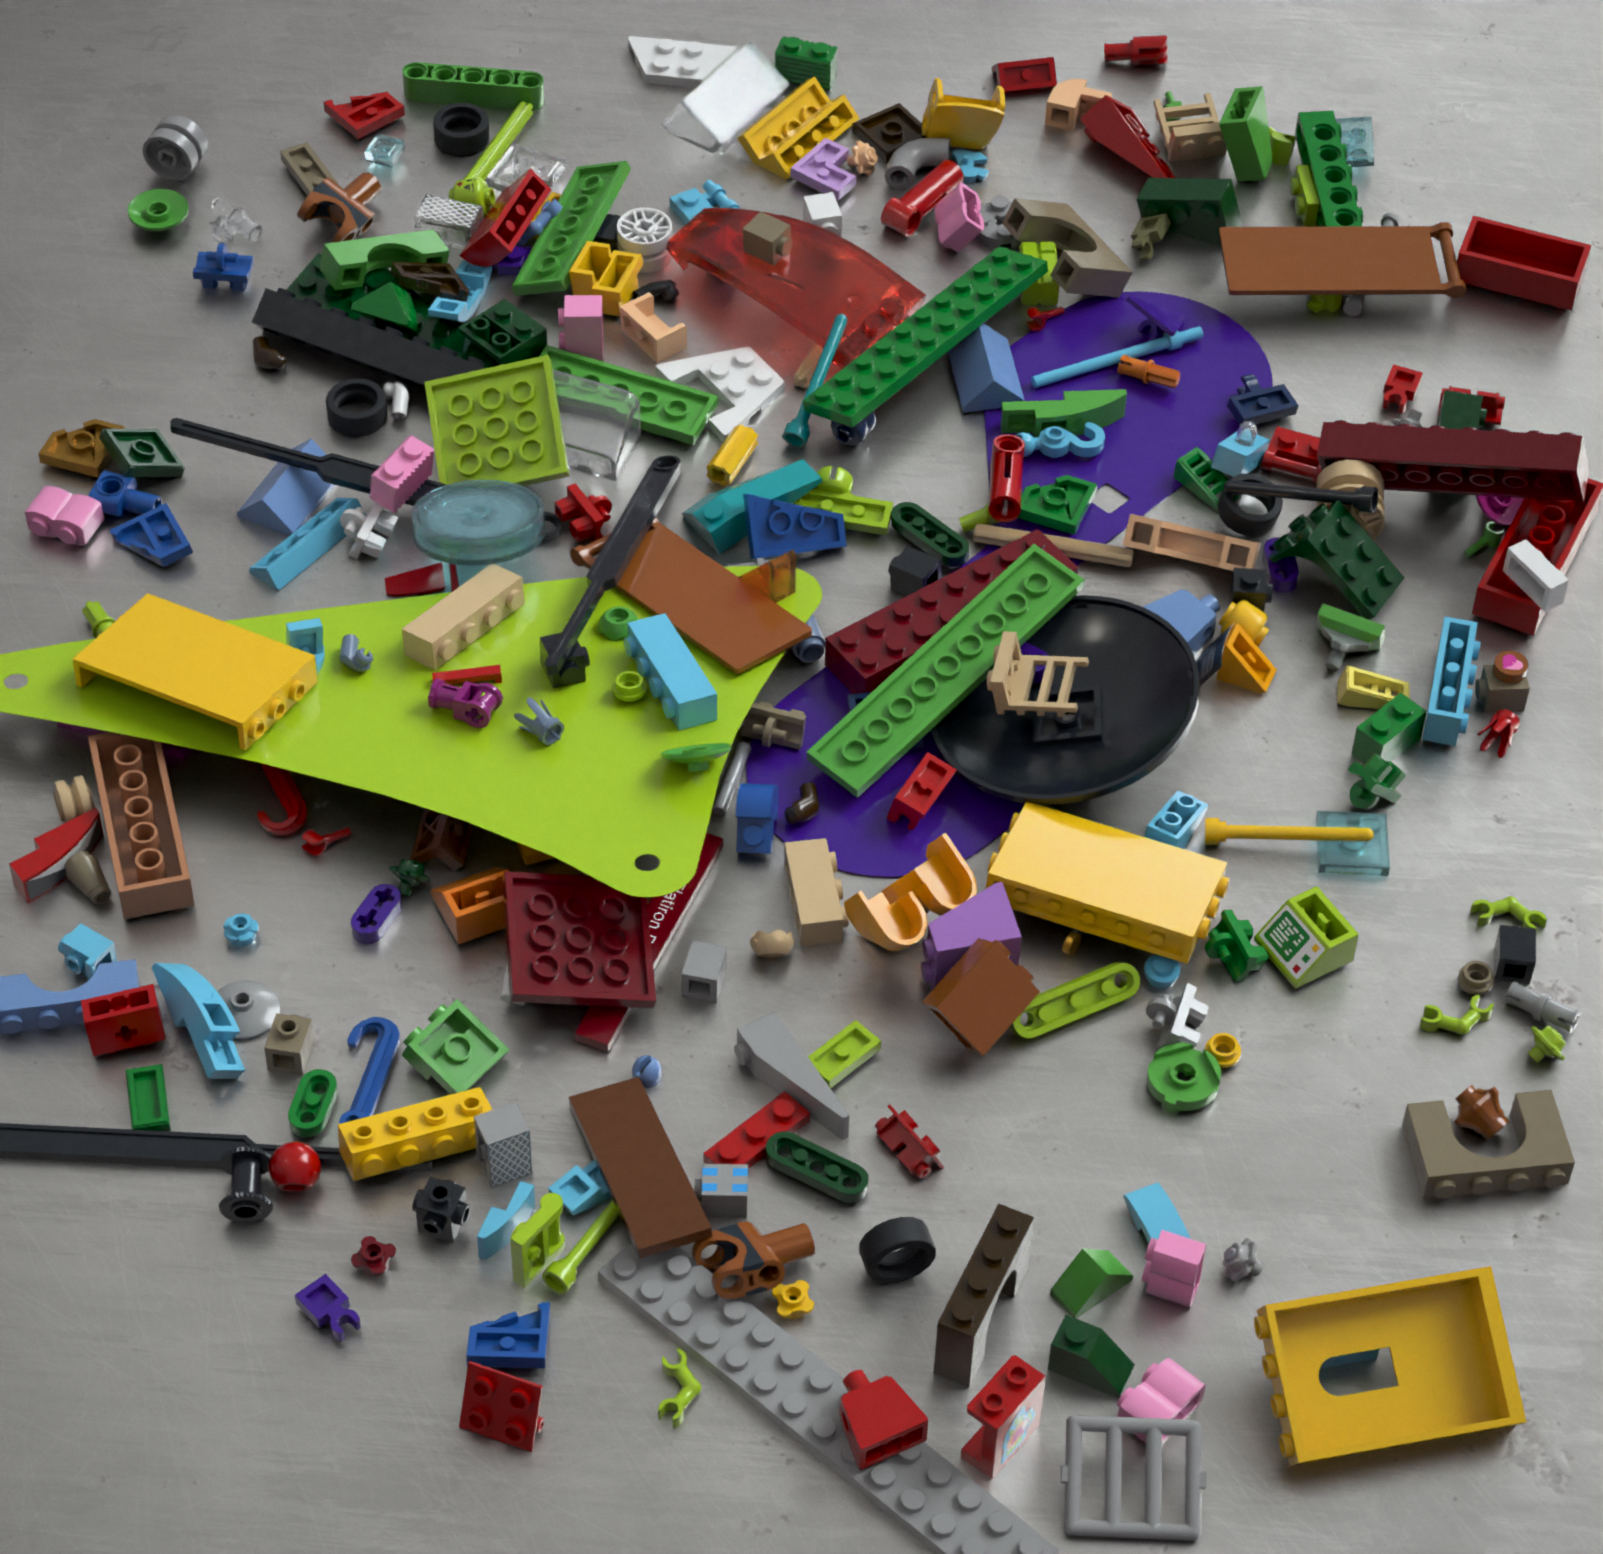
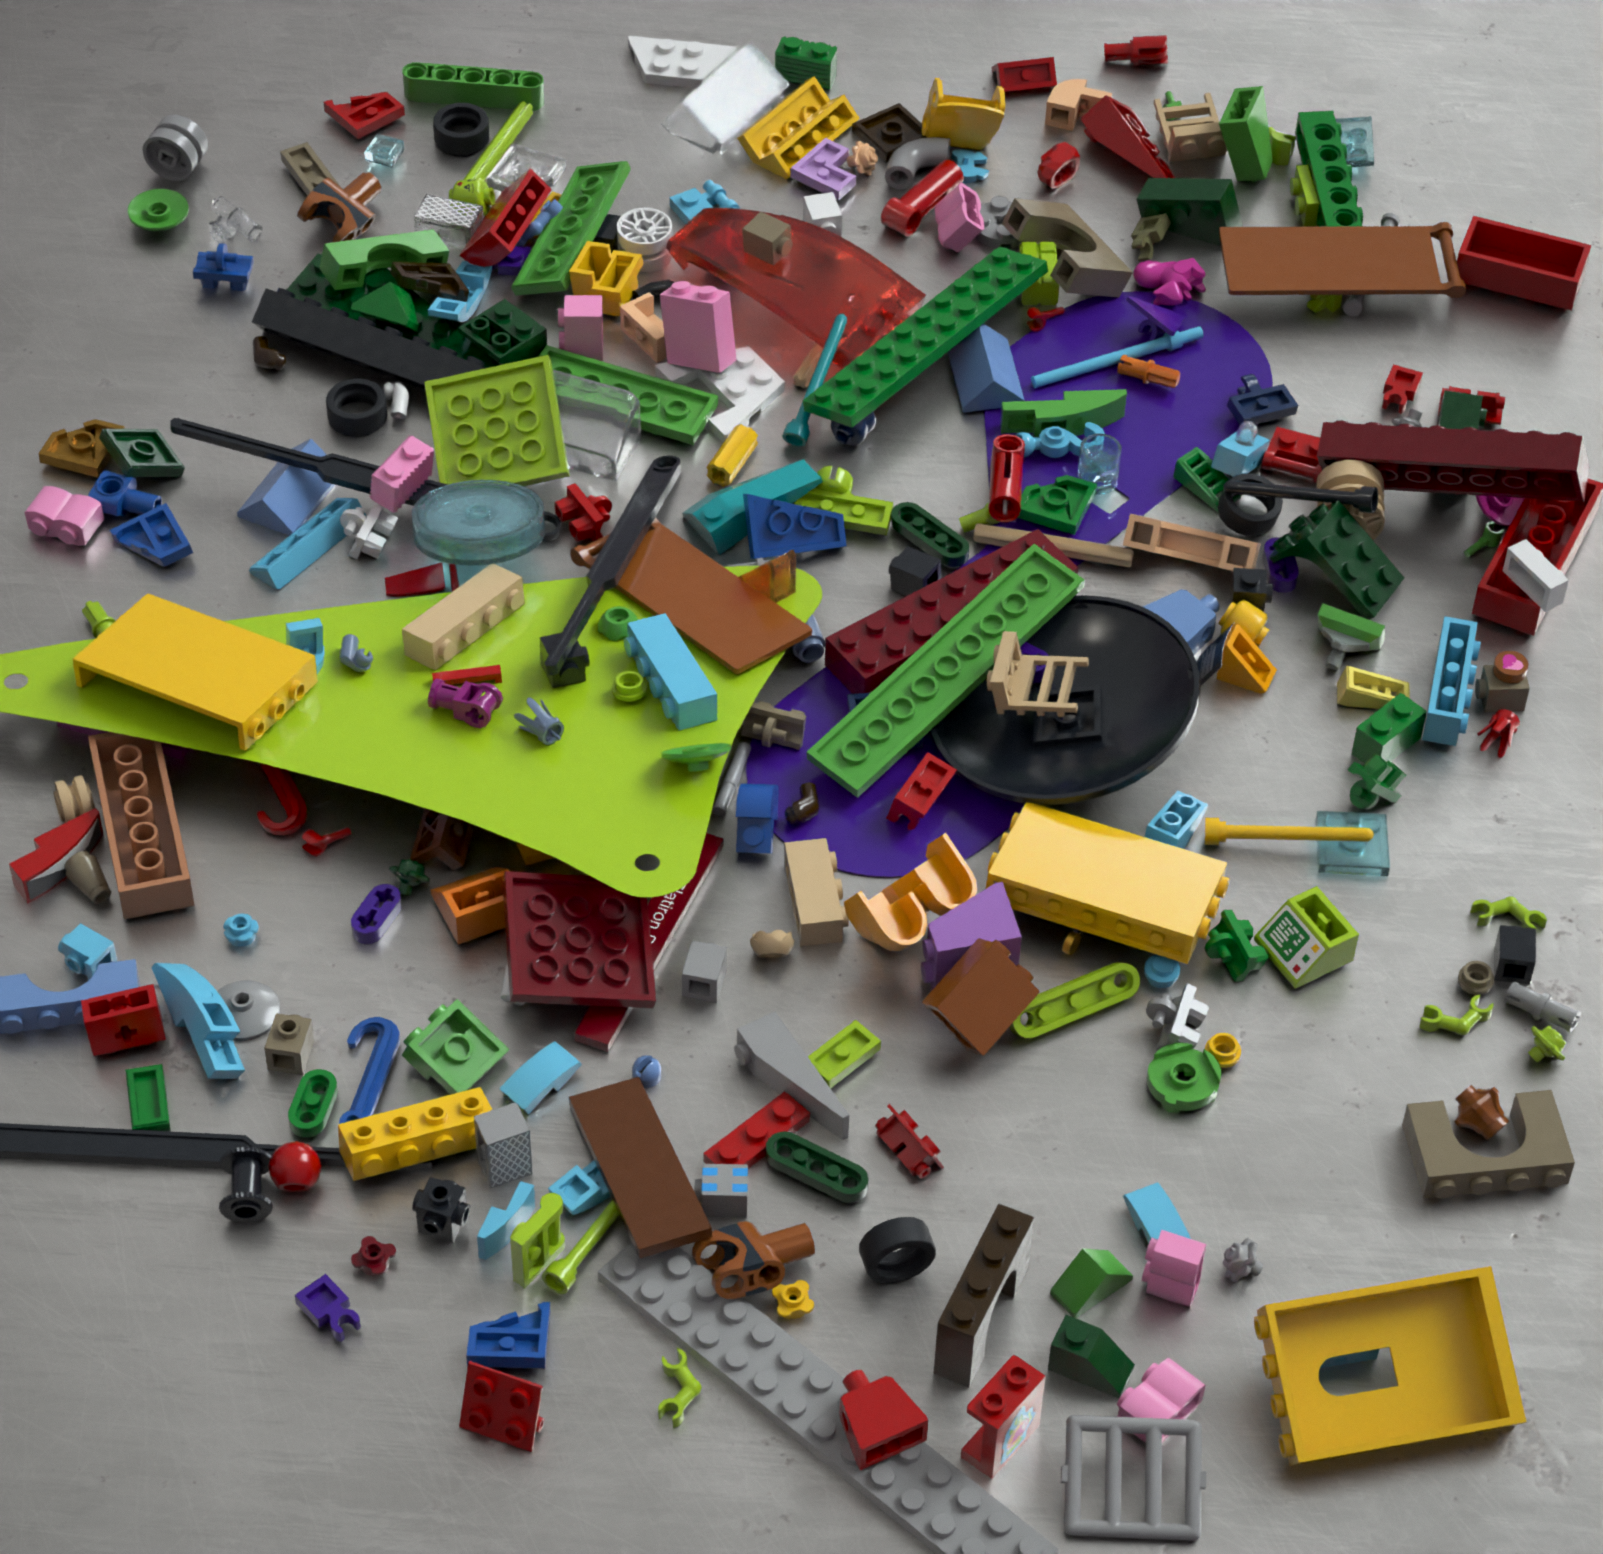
none -> medium azure slope [499,1041,582,1115]
none -> bright pink brick [660,281,737,373]
none -> red rock [1037,142,1080,189]
none -> clear light blue wheel [1077,433,1122,495]
none -> dark pink animal [1133,258,1206,305]

